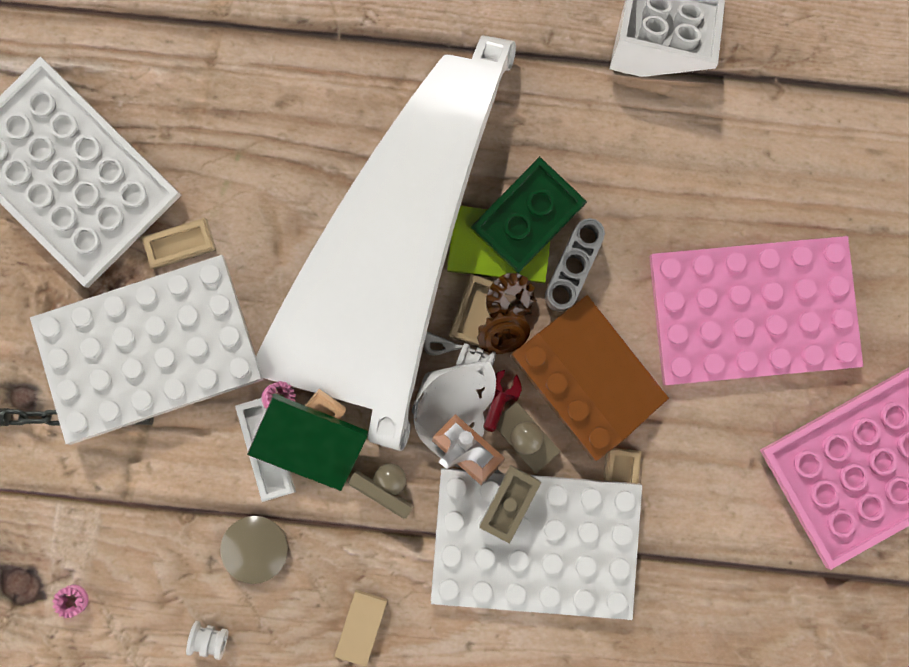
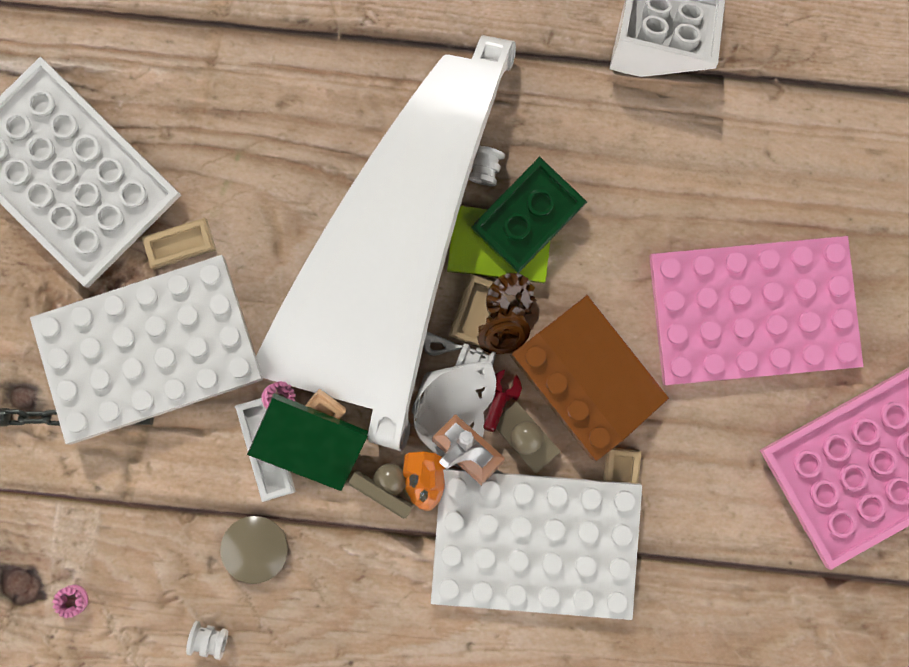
tan tile [334,590,388,667] -> none
dark tan plate [479,465,542,544] -> none
light grey beam [545,218,605,312] -> none
none -> orange rock [403,451,445,511]
none -> white bush [468,146,505,186]

